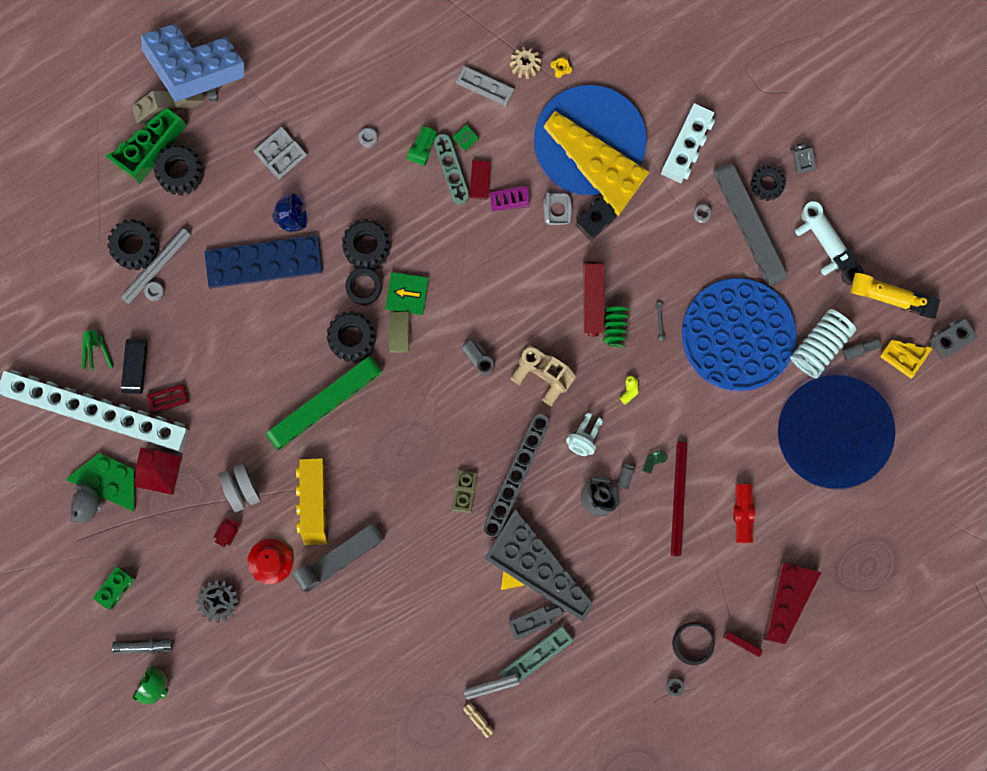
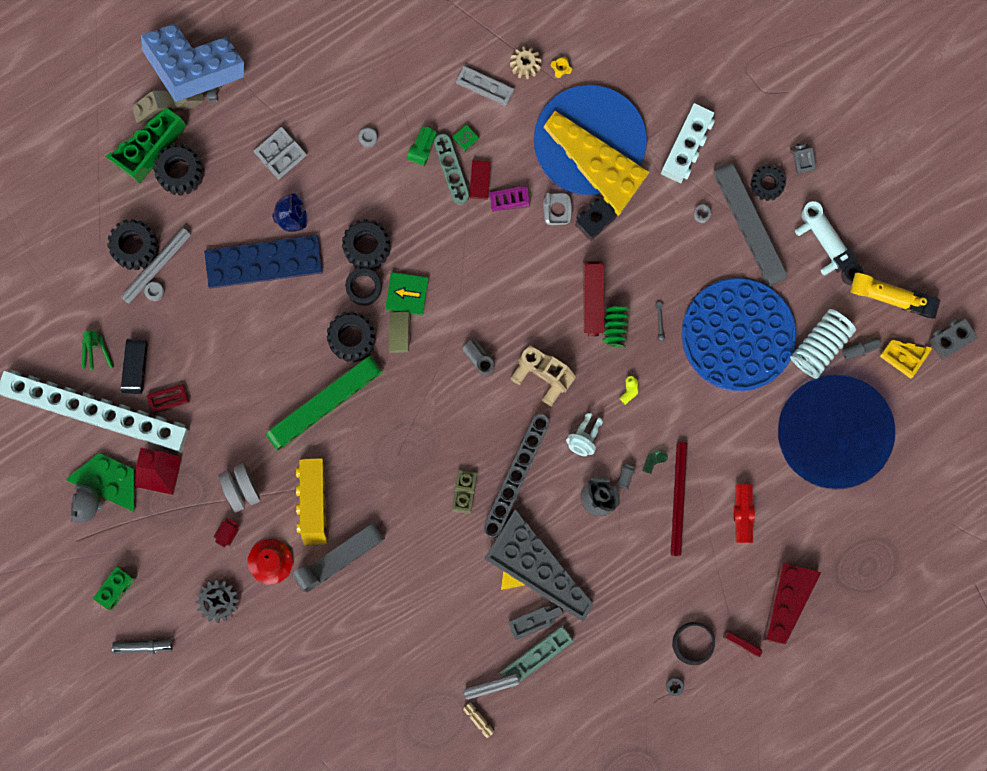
green cylinder [132,664,169,705] -> none

